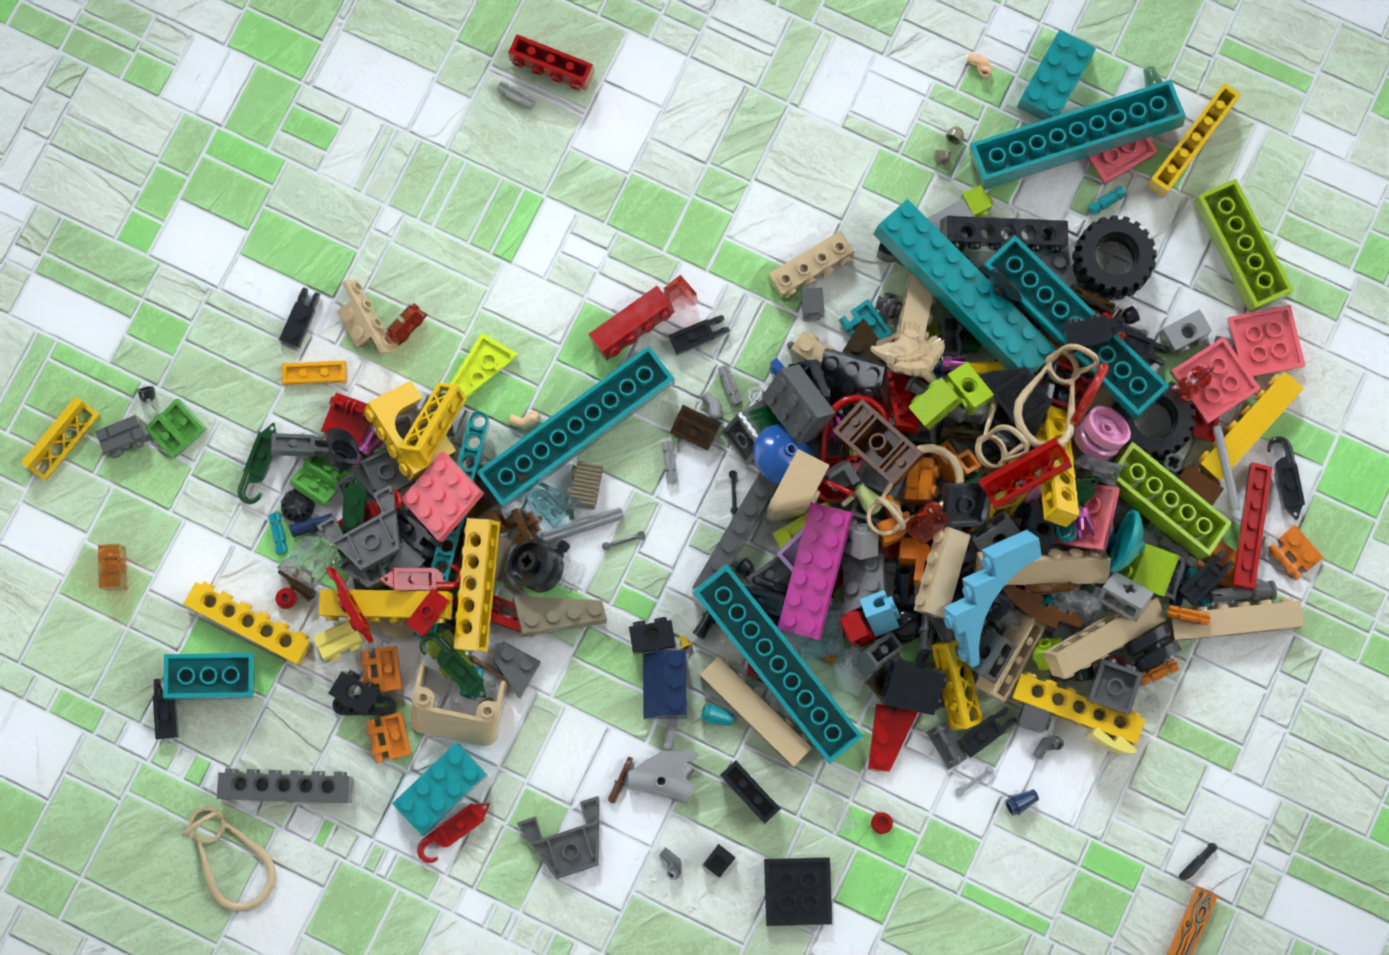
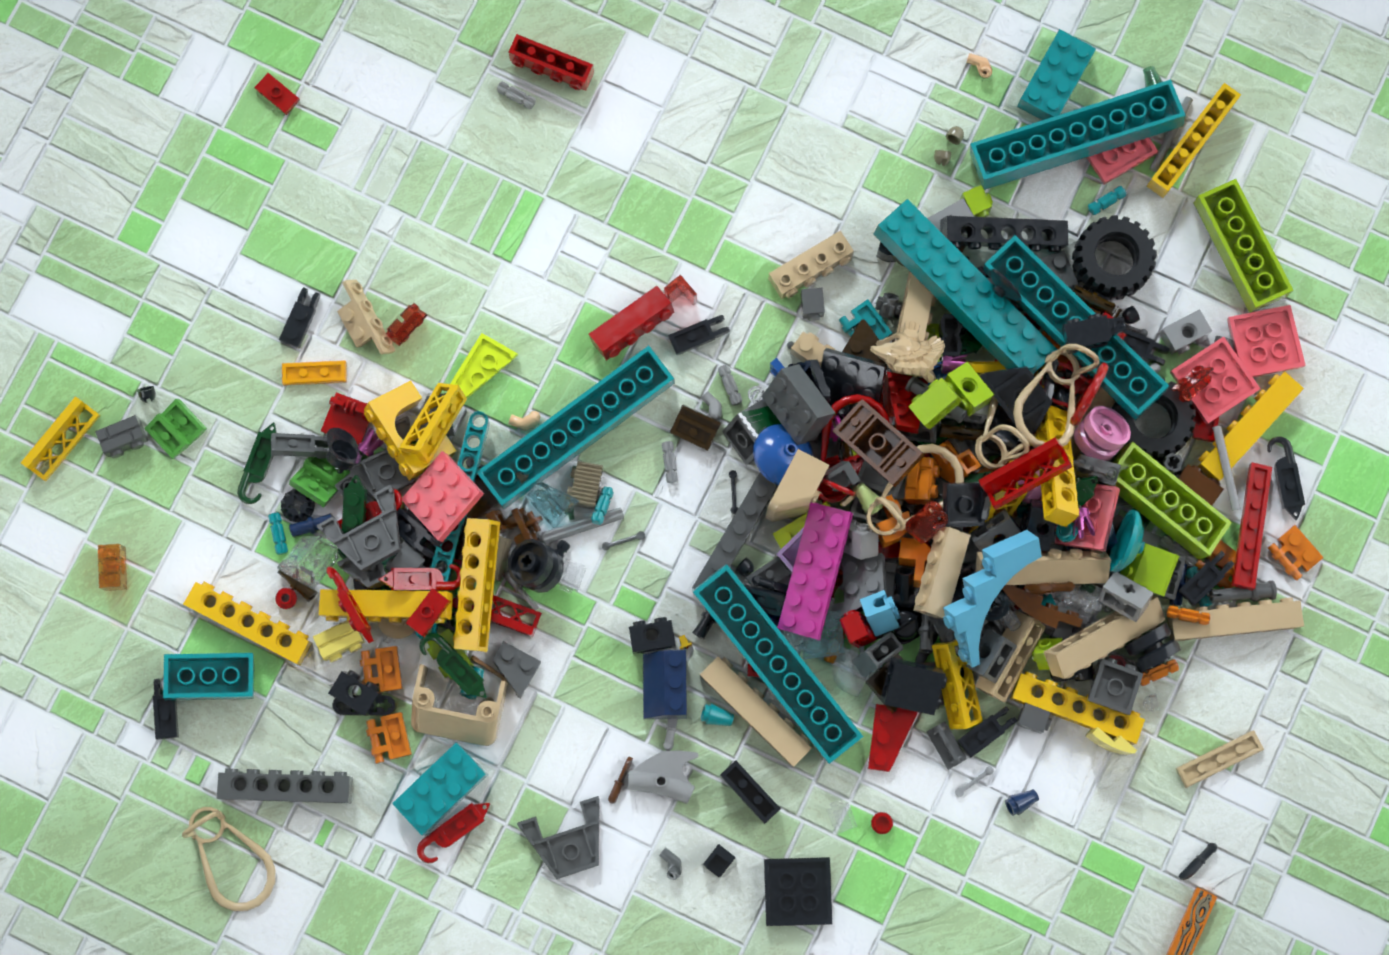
dark tan wing [513,596,607,637] -> none
dark grey arm [1032,736,1064,760] -> none
none -> red plate [254,73,300,115]
none -> teal axle [591,486,614,525]
none -> light grey bar [1150,96,1193,172]
none -> tan tile [1175,730,1264,788]

